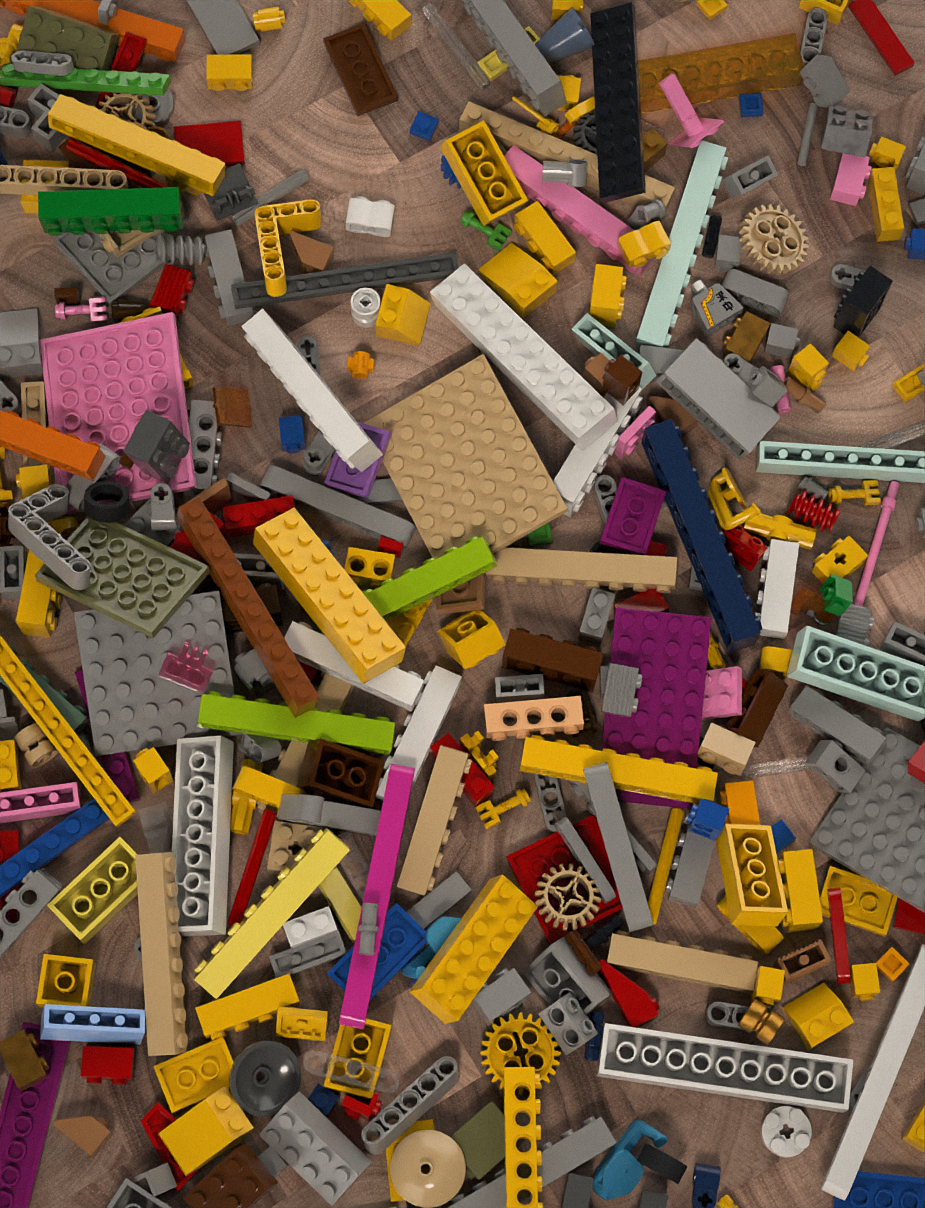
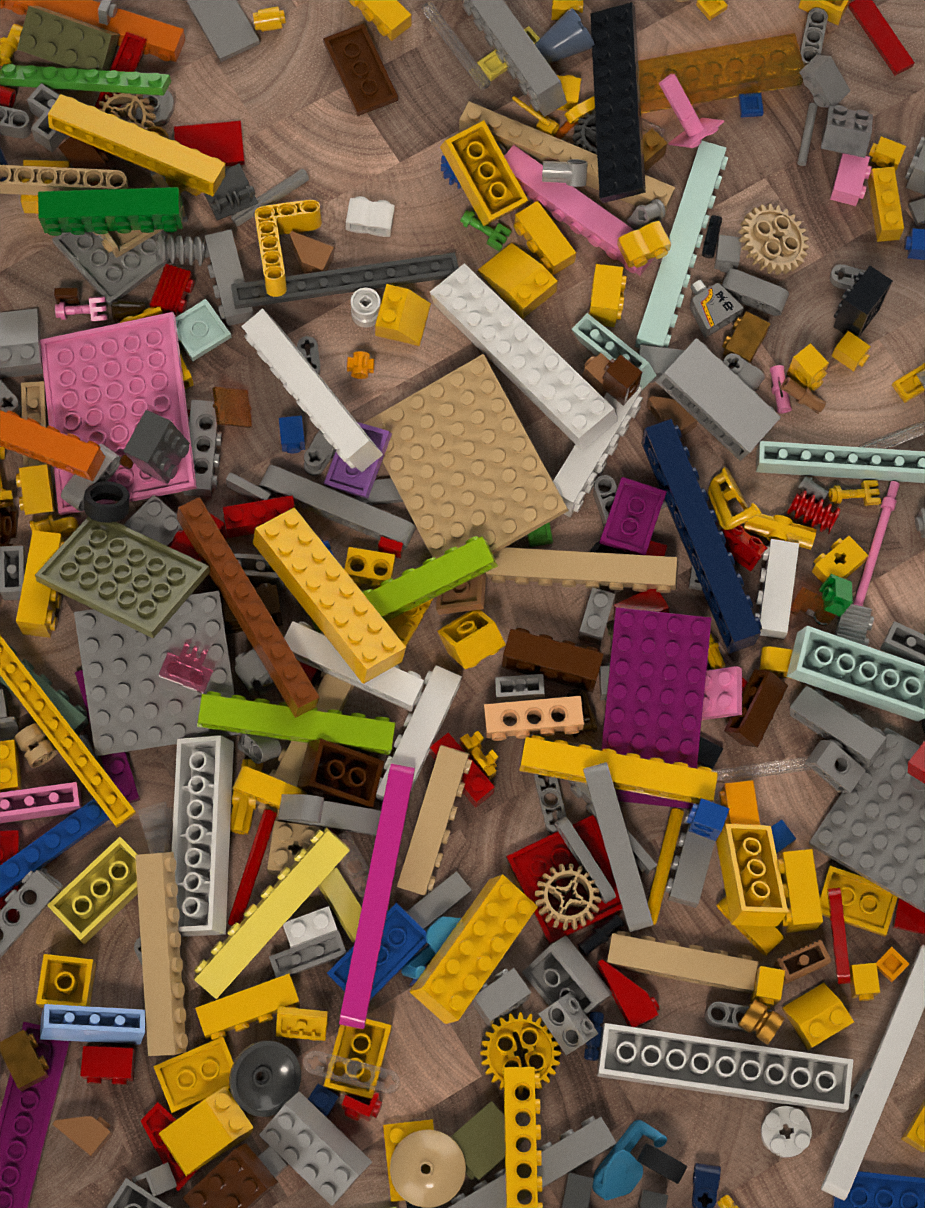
light grey beam [8,484,91,590] -> none
light grey beam [11,50,74,76] -> none
red axle [66,138,167,188] -> none
yellow brick [133,747,174,795] -> none
light grey piece [150,483,177,531] -> none
medium nougat tile [185,478,232,514] -> none
yellow brick [206,54,253,91] -> none
light grey pin [358,903,379,955] -> none
light grey beam [361,1056,460,1155] -> none
blue plate [410,111,439,141] -> none
yellow hinge [475,788,531,829] -> none
reddish brown axle [565,930,602,975] -> none
light grey brick [601,663,642,717] -> none
bright pink plate [614,406,656,460] -> none
tan brick [697,723,756,776] -> none
light grey brick [722,155,778,200] -> none
light grey brick [747,366,788,407] -> none
light grey brick [764,323,801,358] -> none
none -> light aqua plate [175,299,232,361]

